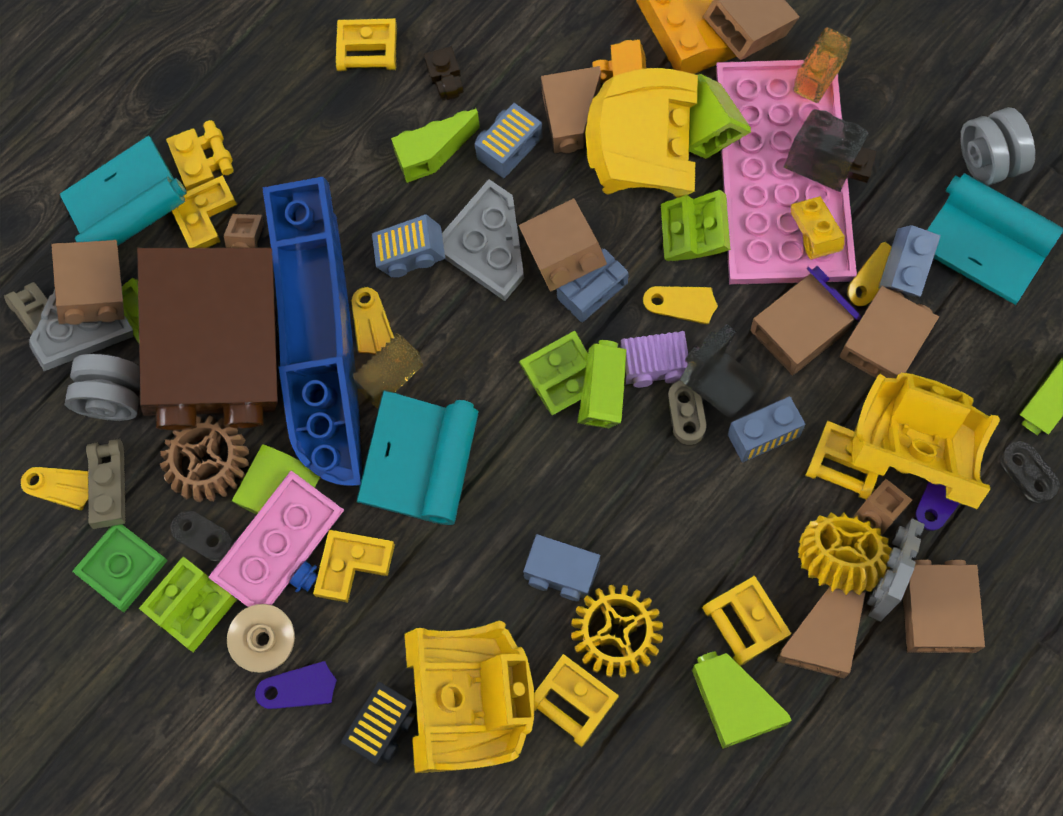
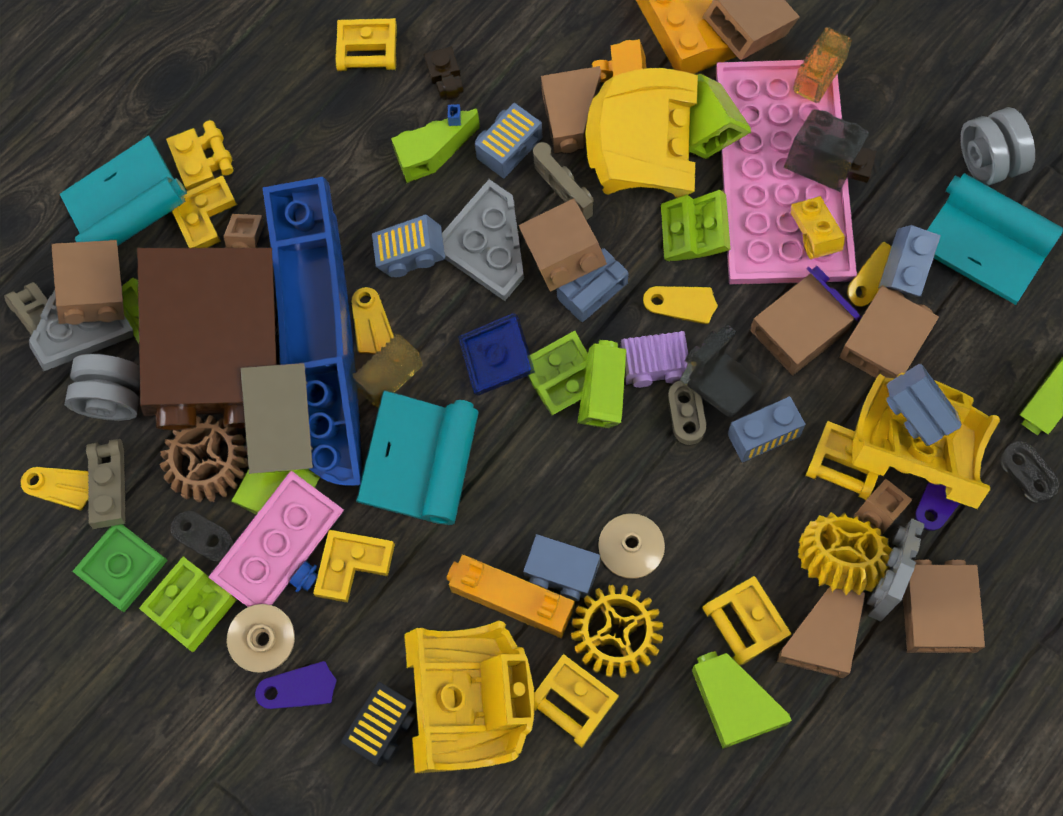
none -> dark tan window [240,363,313,474]
none -> light orange brick [447,554,575,638]
none -> blue piece [448,104,461,126]
none -> clear blue tile [458,313,535,396]
none -> dark tan plate [533,142,594,220]
none -> tan dish [598,514,665,579]
none -> sand blue brick [886,364,962,446]

